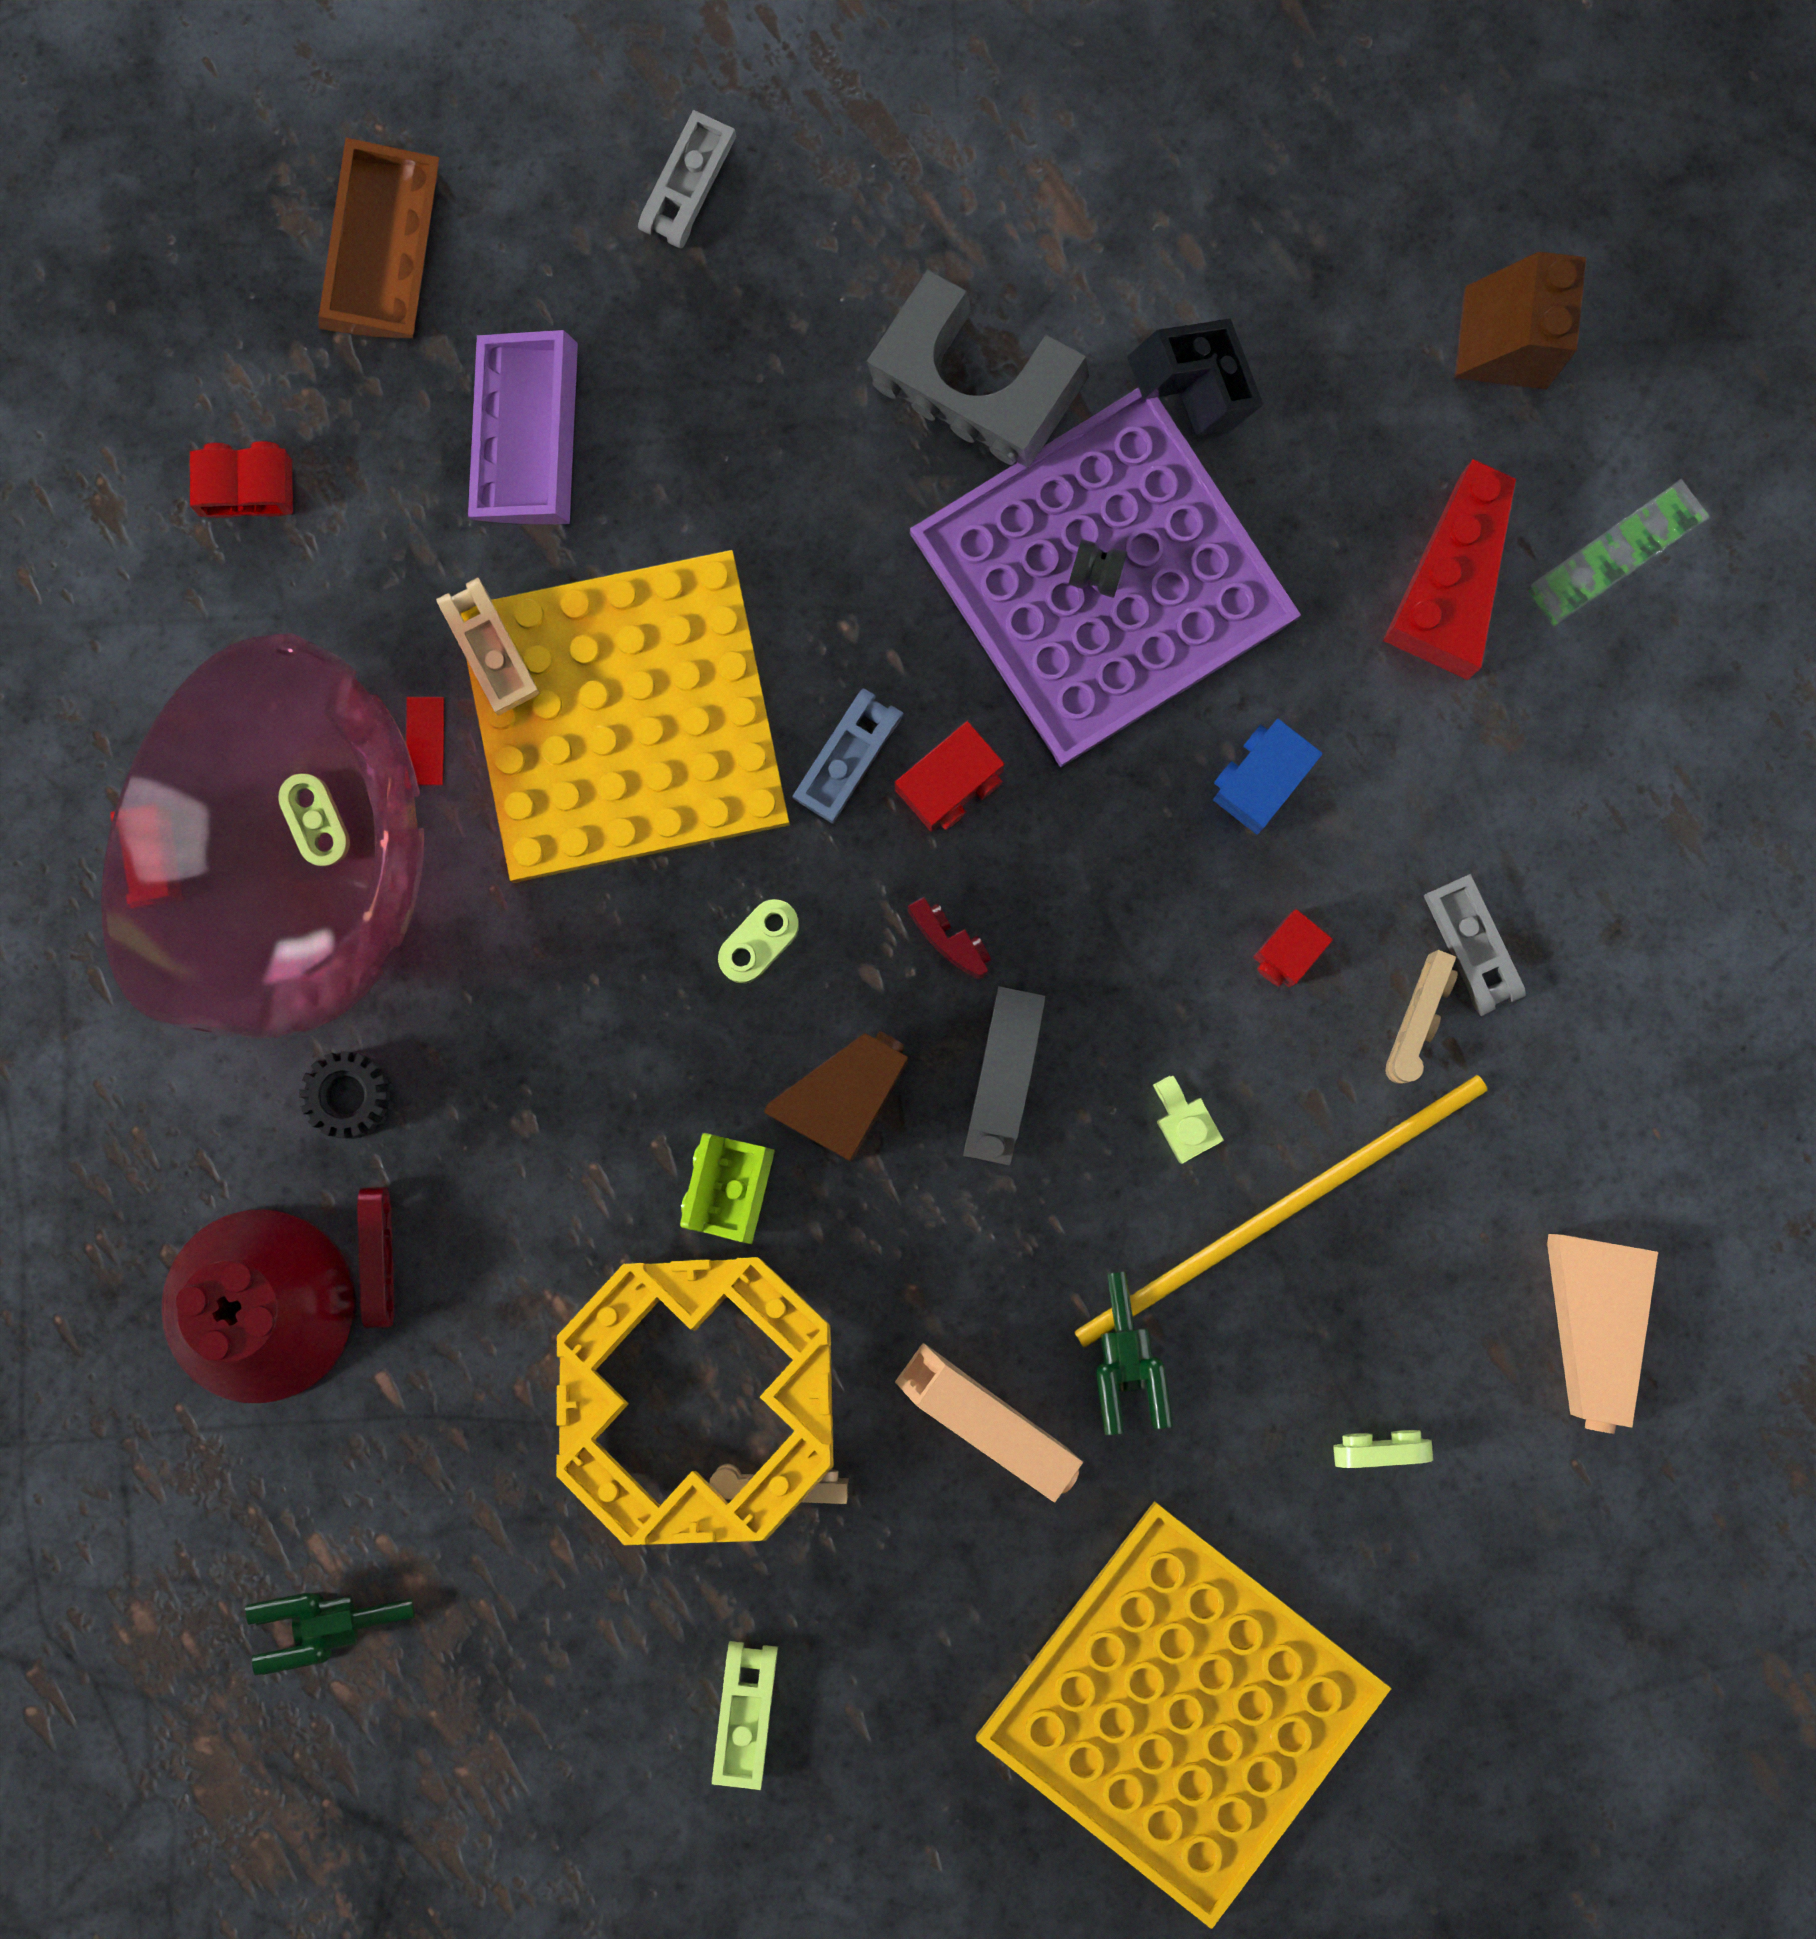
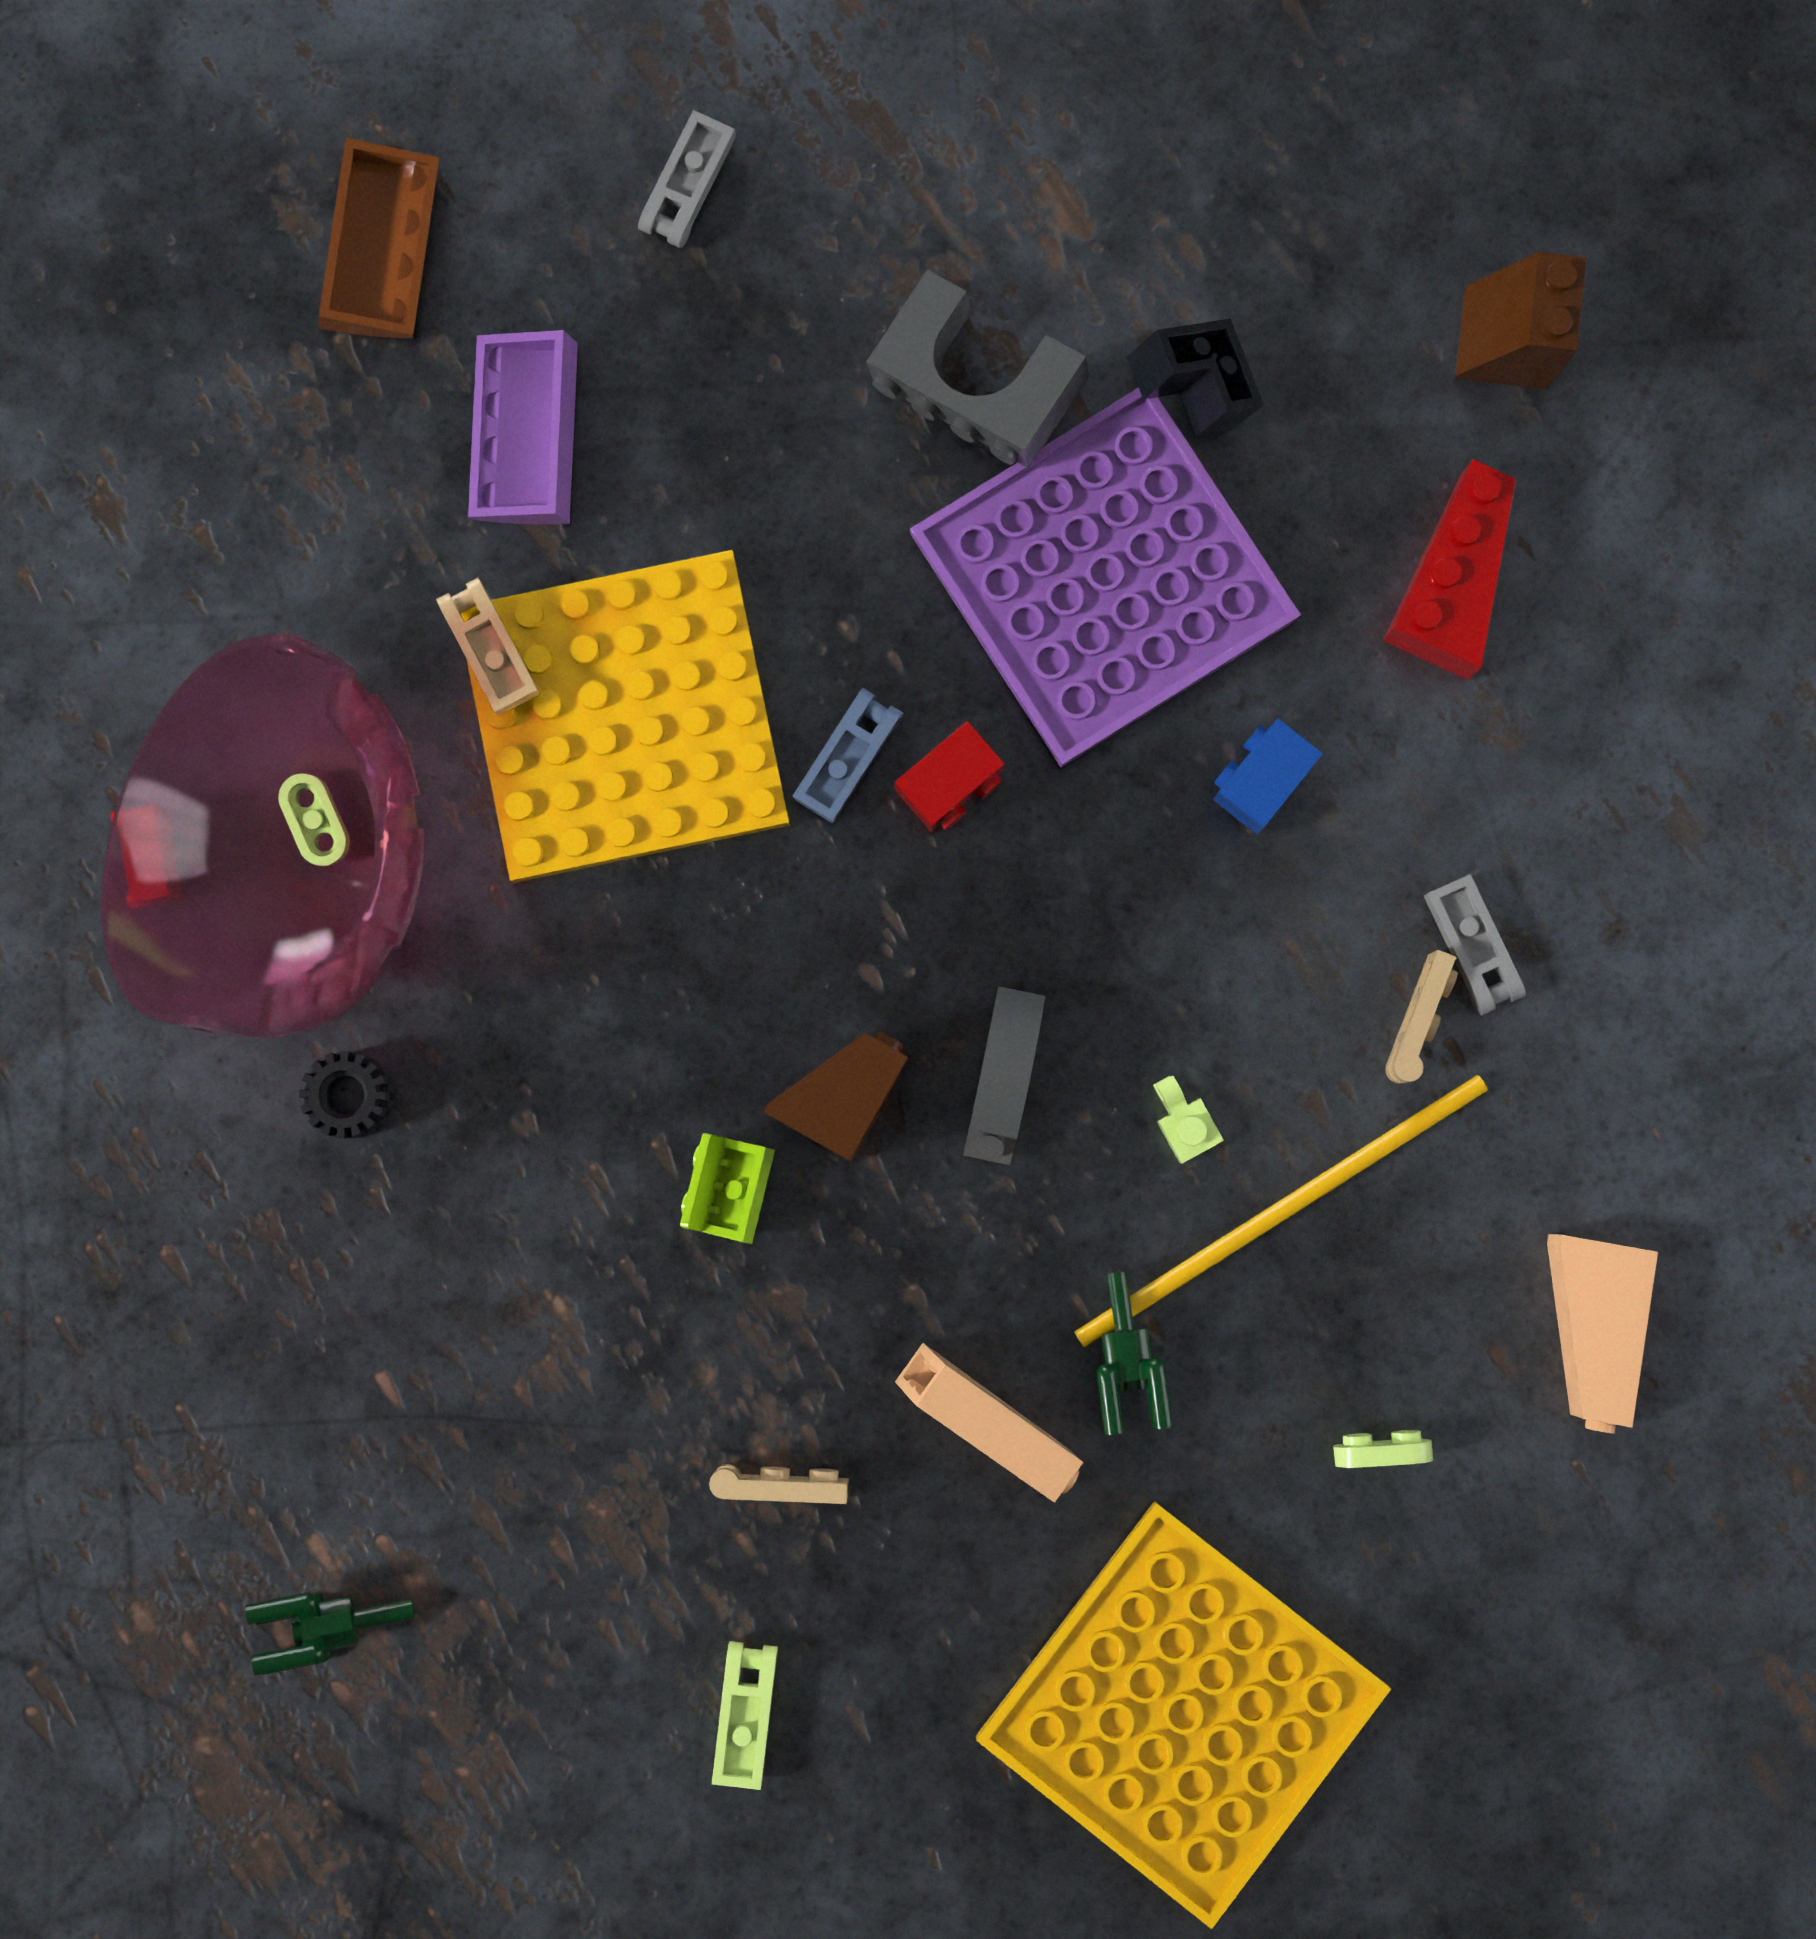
dark red cone [162,1209,356,1403] -> none
red brick [190,441,293,518] -> none
dark red beam [357,1187,394,1329] -> none
red sticker [405,697,444,785] -> none
yellow plate [556,1257,834,1545] -> none
yellowish green plate [718,899,799,983] -> none
dark red slope [908,897,991,980] -> none
pearl dark grey wheel [1068,539,1127,598] -> none
red brick [1253,909,1333,988] -> none
clear tile [1527,479,1710,627] -> none

